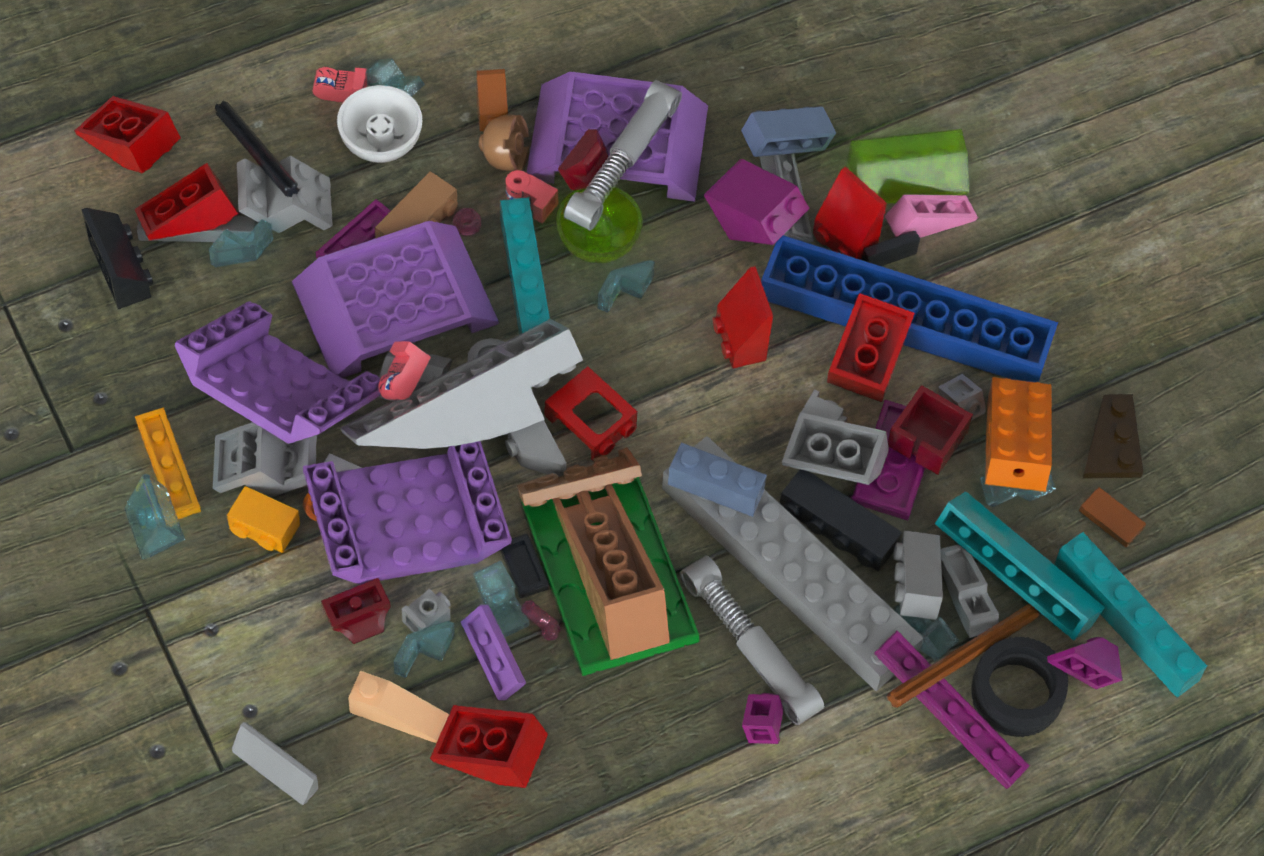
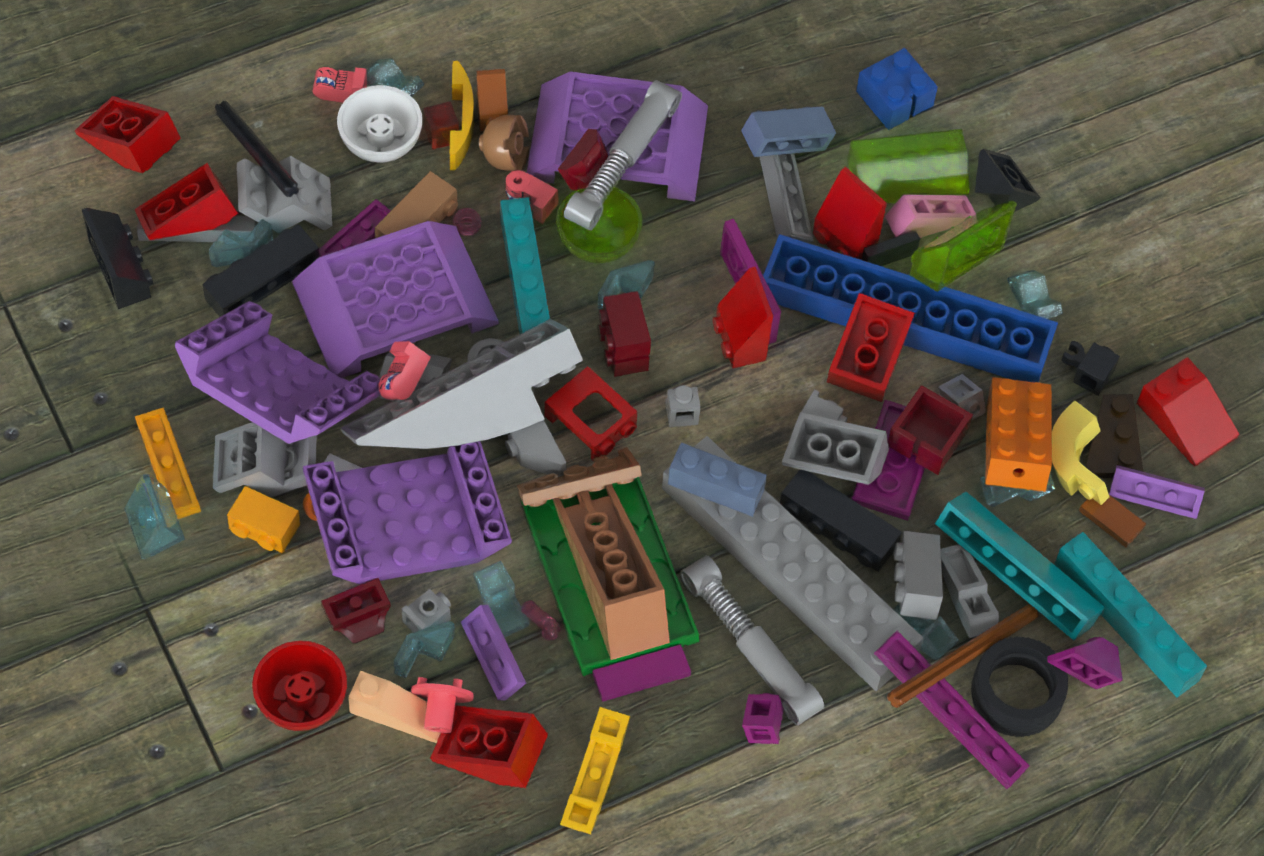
light grey slope [232,722,318,805] -> none
black tile [500,533,549,599] -> none
magenta slope [704,159,810,245] -> none
none -> black brick [202,224,320,317]
none -> red piece [252,641,347,731]
none -> coral piece [411,677,474,733]
none -> clear red brick [423,101,459,150]
none -> yellow slope [450,61,474,170]
none -> yellow slope [560,707,630,835]
none -> magenta tile [592,645,691,702]
none -> dark red piece [597,291,651,377]
none -> light grey brick [665,385,700,427]
none -> magenta tile [720,219,781,344]
none -> blue piece [856,48,938,130]
none -> clear neon green slope [909,200,1017,292]
none -> black slope [975,149,1041,217]
none -> clear light blue slope [1007,270,1063,319]
none -> light yellow arch [1052,401,1110,505]
none -> black brick [1061,341,1120,396]
none -> medium lavender plate [1109,465,1205,519]
none -> red slope [1136,357,1240,467]

